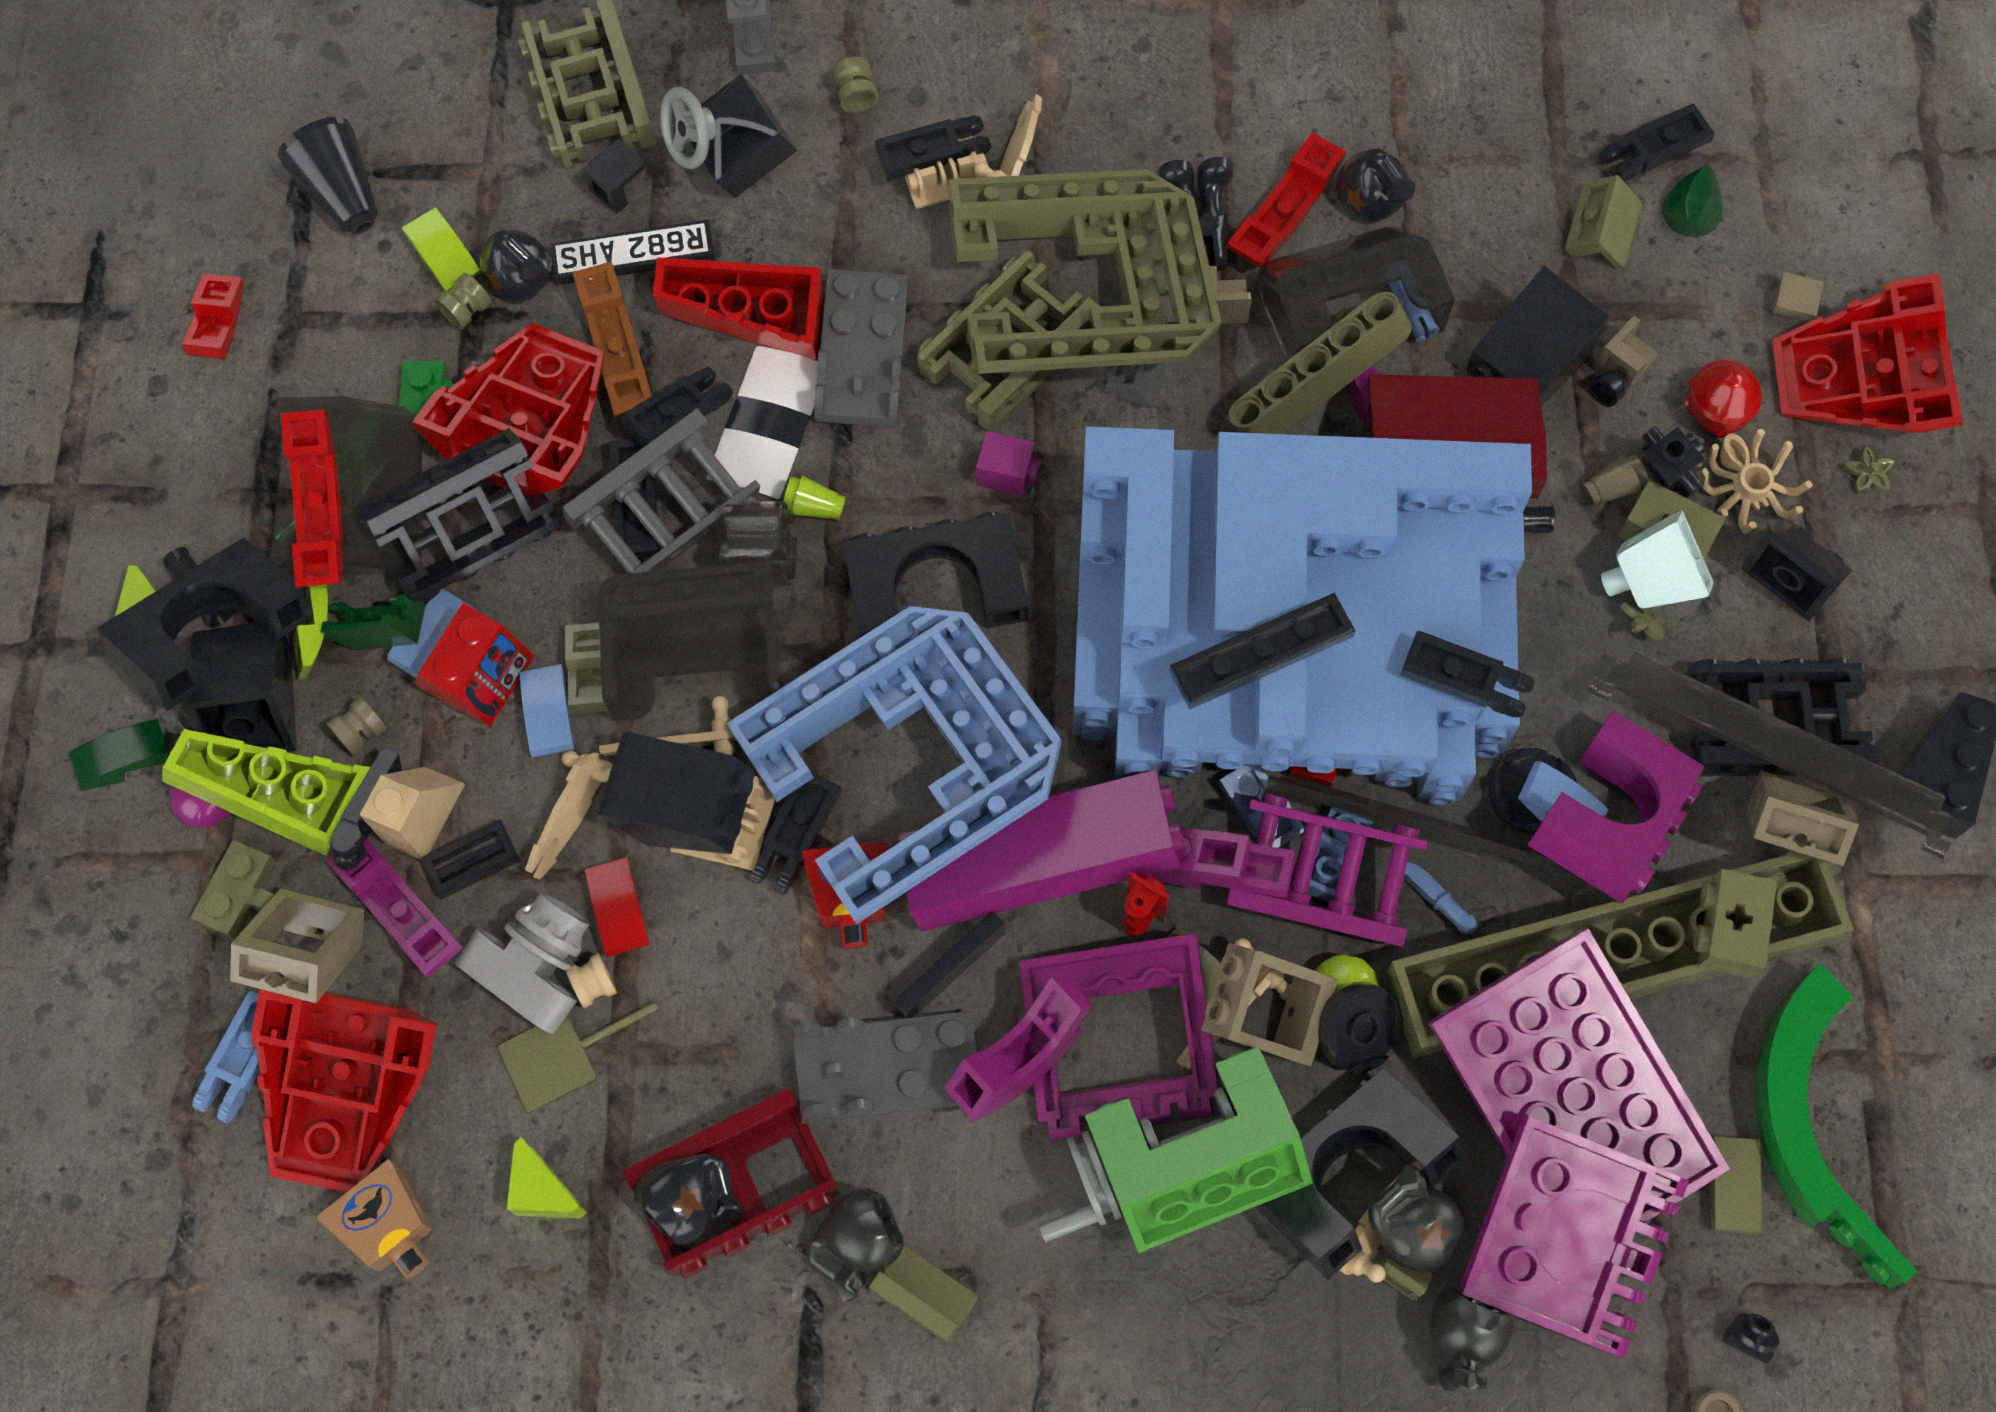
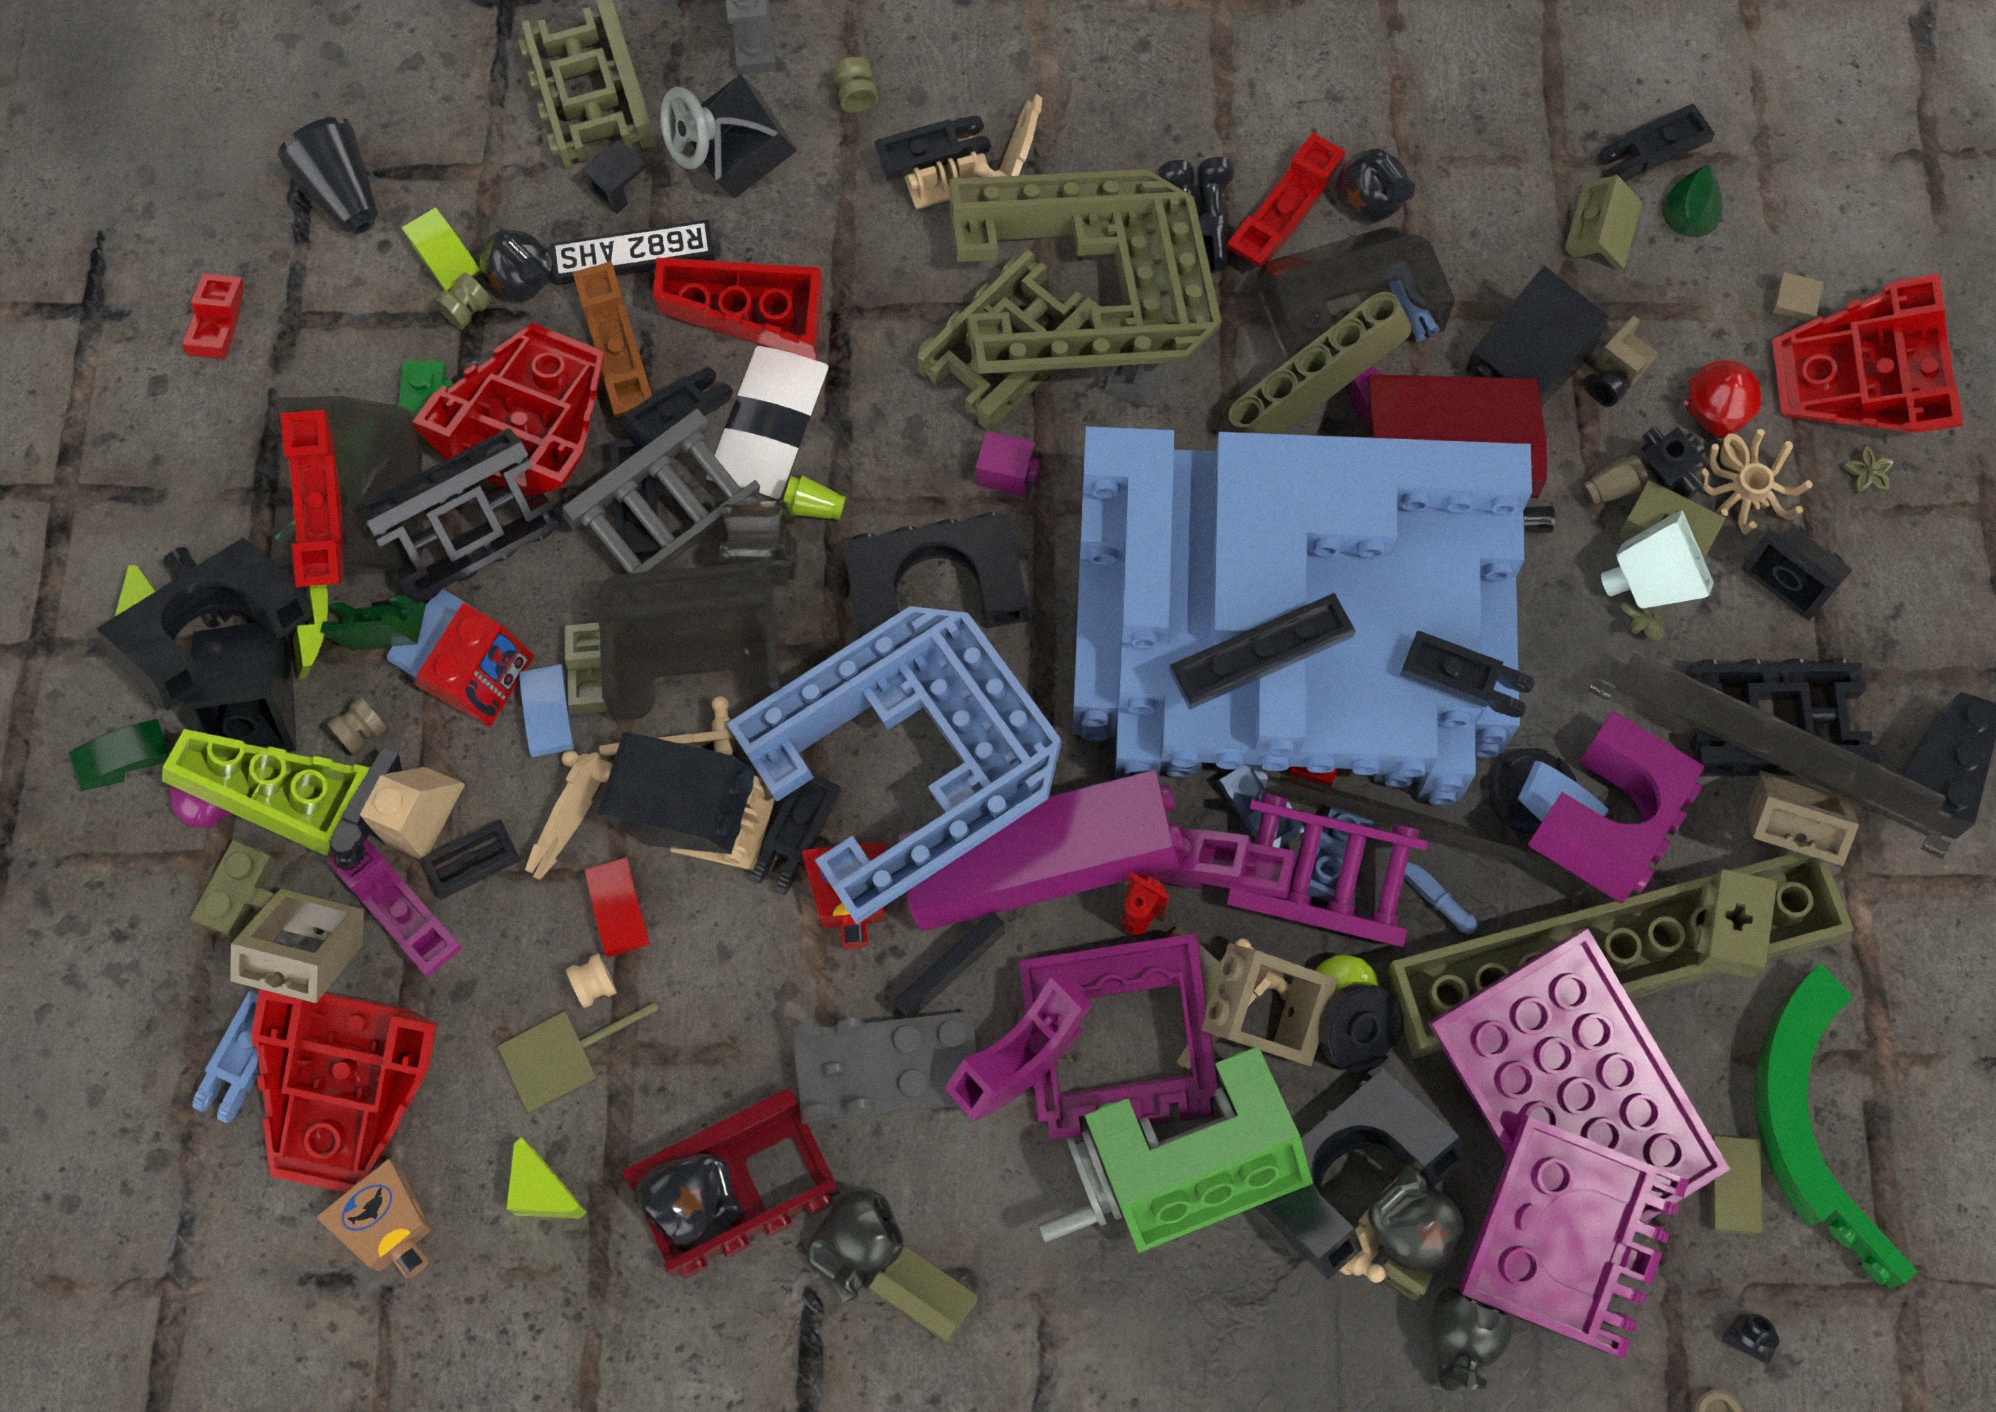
light grey beam [454,891,590,1034] -> none
dark grey hinge [814,269,908,427] -> none
dark tan panel [1209,266,1252,324] -> none

